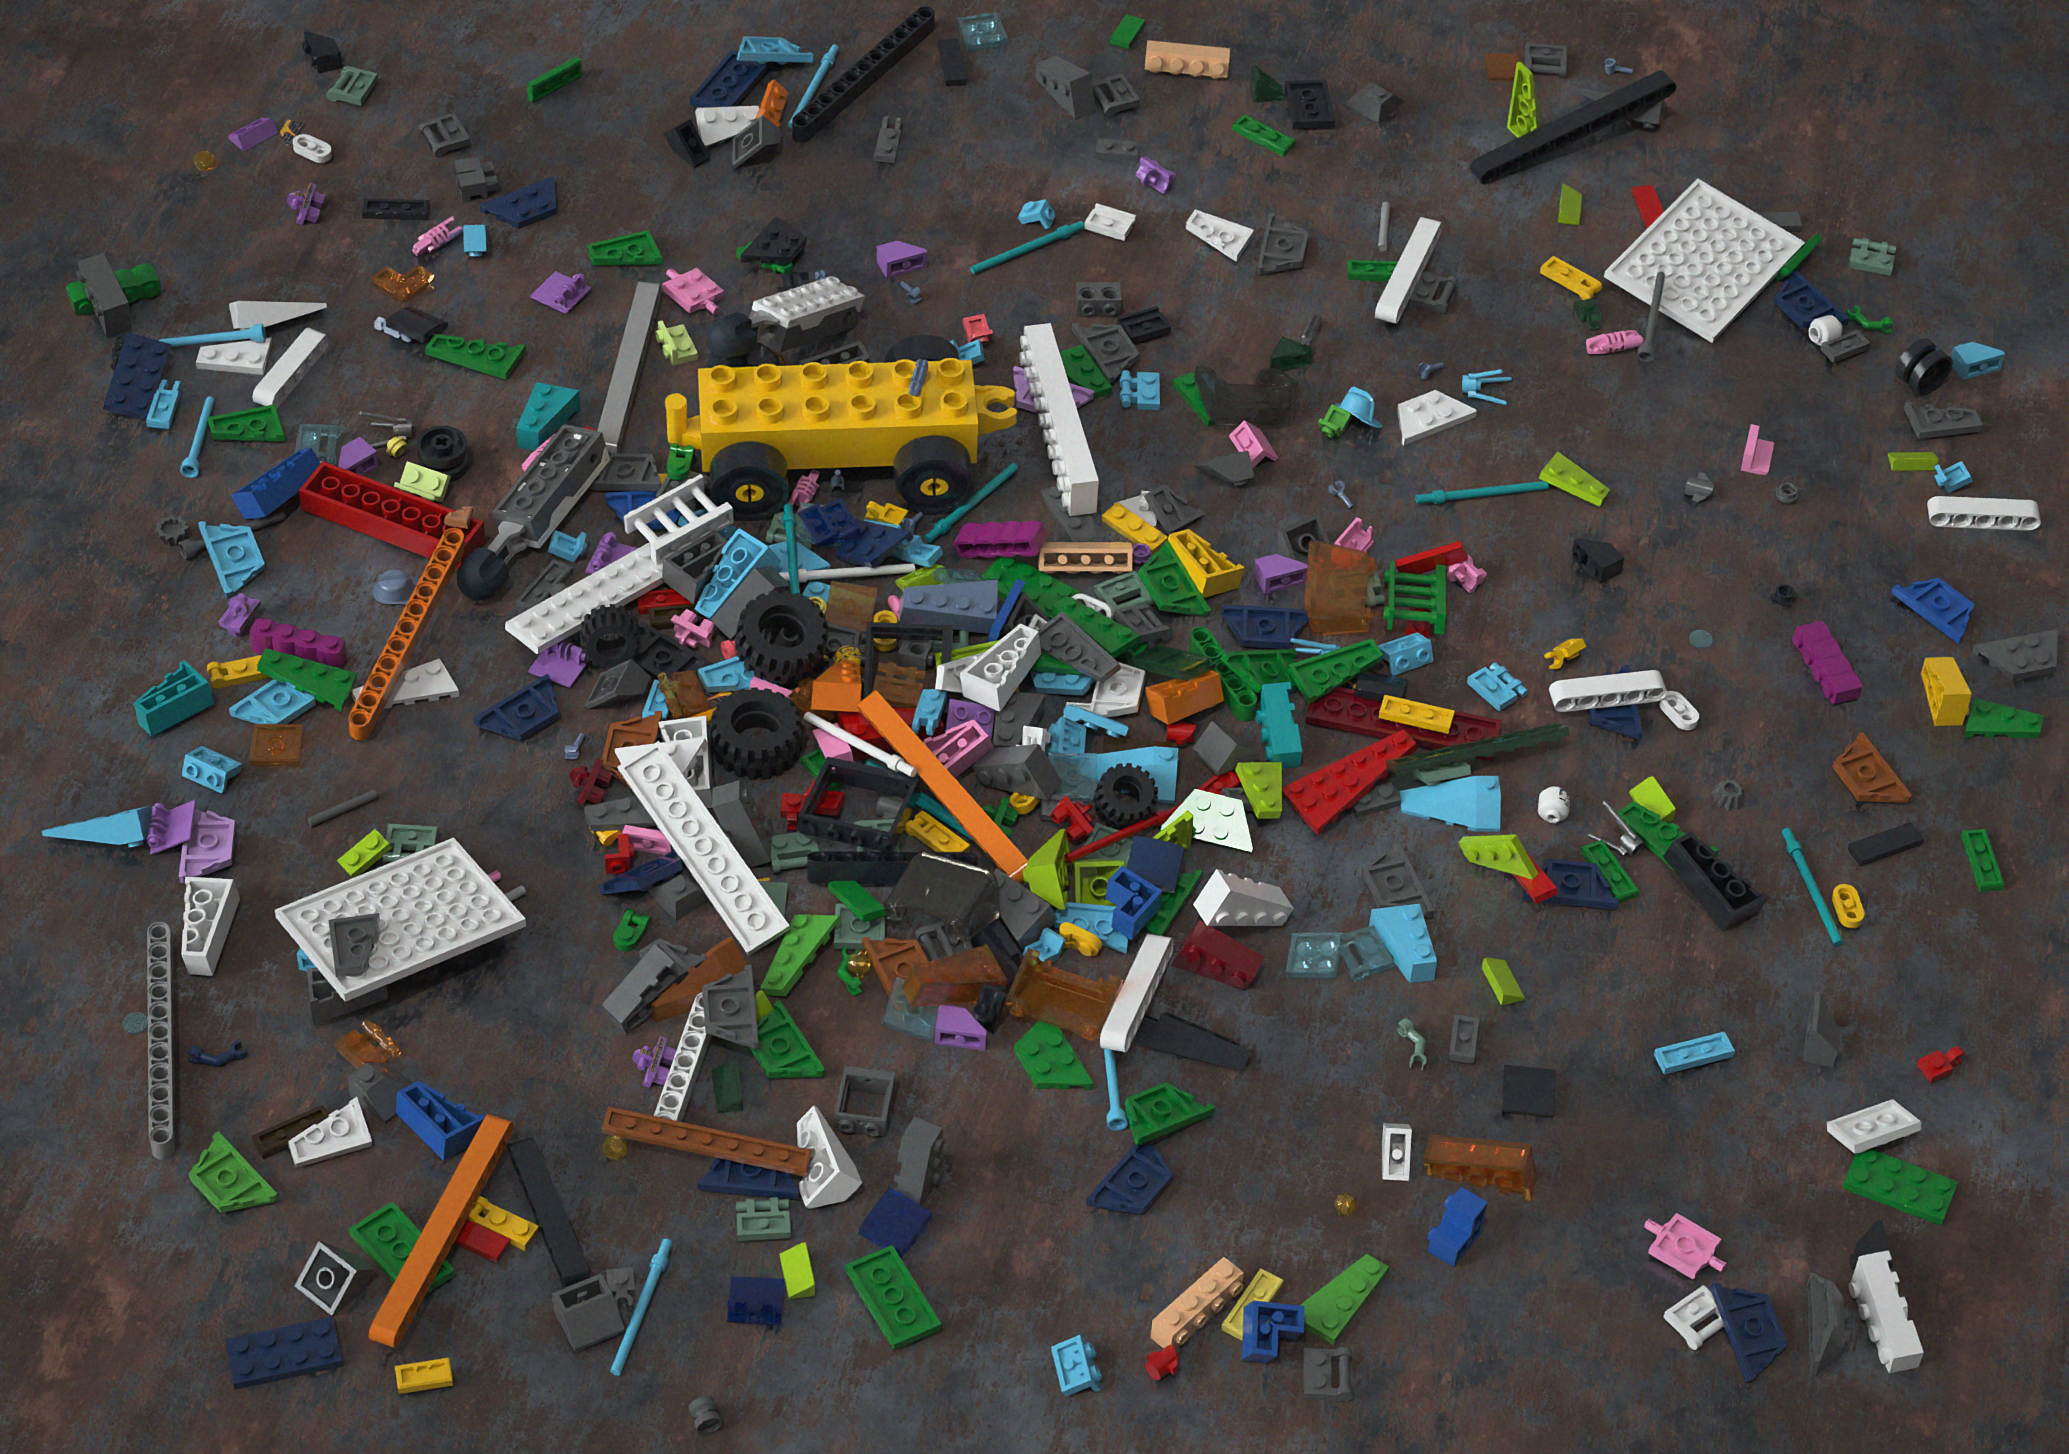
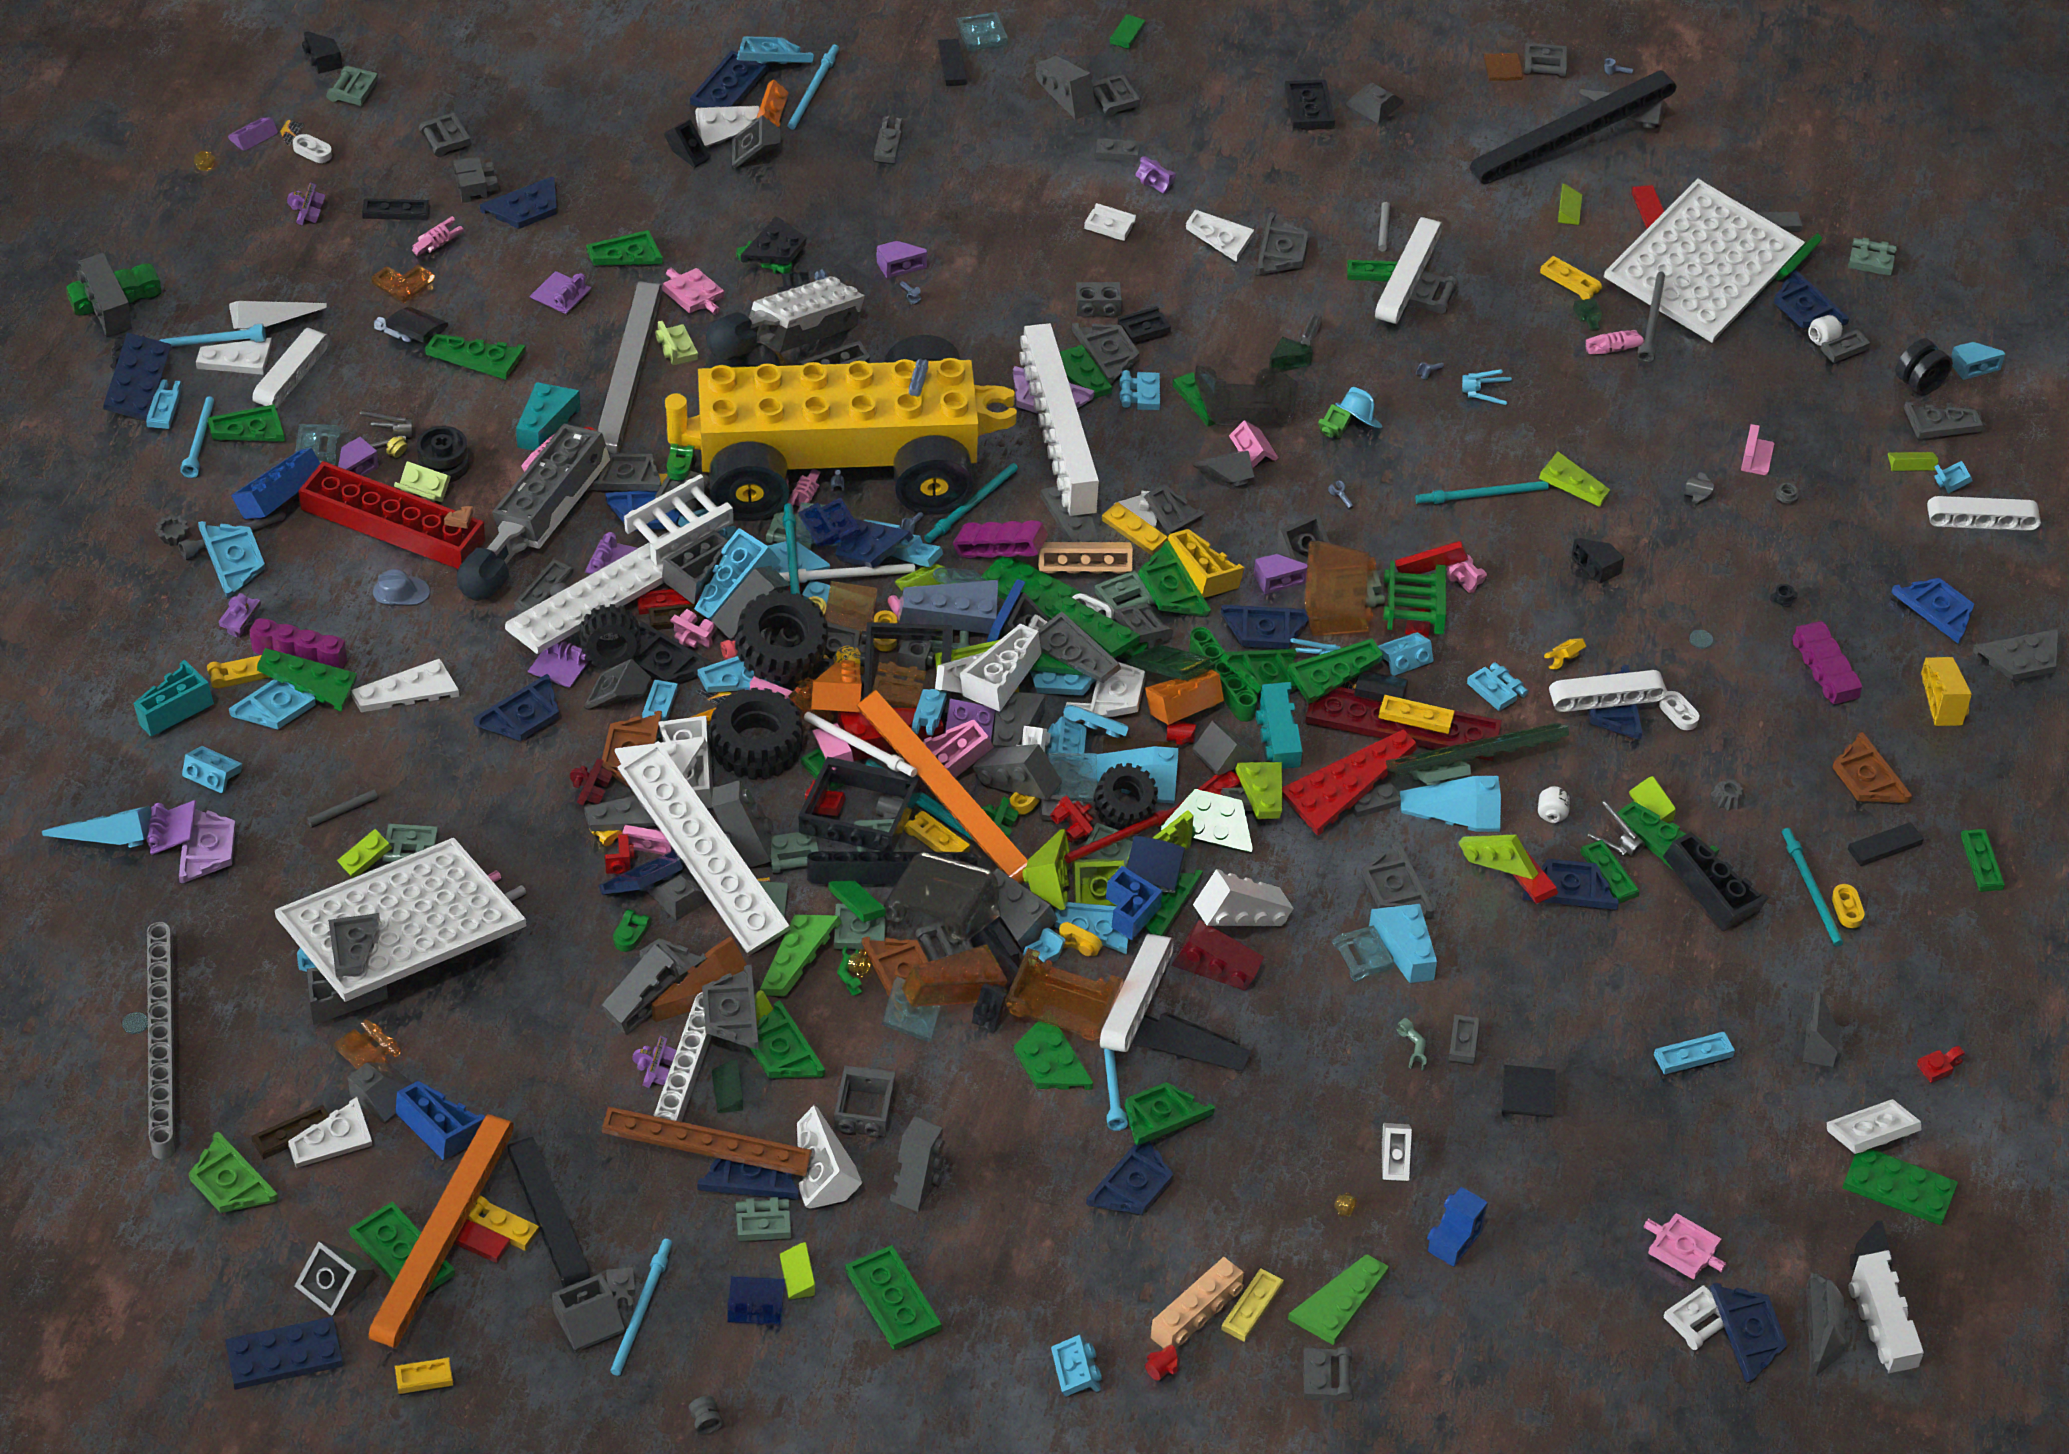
white wedge [181,877,240,976] -> none
dark blue arm [187,1040,248,1067] -> none
clear orange plate [249,724,303,767] -> none
orange beam [348,528,464,740] -> none
medium azure slope [463,225,487,257] -> none
green tile [527,56,582,103] -> none
medium azure bracket [548,530,587,563] -> none
sand blue hand [565,733,585,759] -> none
clear yellow plate [602,1136,627,1160] -> none
clear orange plate [657,670,710,718] -> none
red plate [780,793,805,831] -> none
black beam [792,6,935,143] -> none
clear blue slope [858,1187,932,1259] -> none
yellow plate [865,501,908,527] -> none
medium lavender slope [935,1005,987,1051] -> none
medium azure bracket [949,339,985,365] -> none
coral bracket [962,314,994,345] -> none
teal bar [970,221,1085,274] -> none
medium azure bracket [1018,199,1055,229] -> none
medium lavender plate [1132,543,1152,565] -> none
light nougat brick [1145,40,1230,79] -> none
green tile [1232,114,1296,157] -> none
blue brick [1242,1300,1305,1363] -> none
clear green slope [1249,64,1285,103] -> none
clear light blue plate [1286,932,1343,978] -> none
bright pink hinge [1331,517,1375,571] -> none
white wing [1397,390,1477,445] -> none
clear orange wedge [1423,1134,1537,1201] -> none
lime slope [1482,957,1525,1006] -> none
lime wedge [1507,62,1542,138] -> none
green arm [1846,305,1894,334] -> none
green wing [1964,698,2044,738] -> none

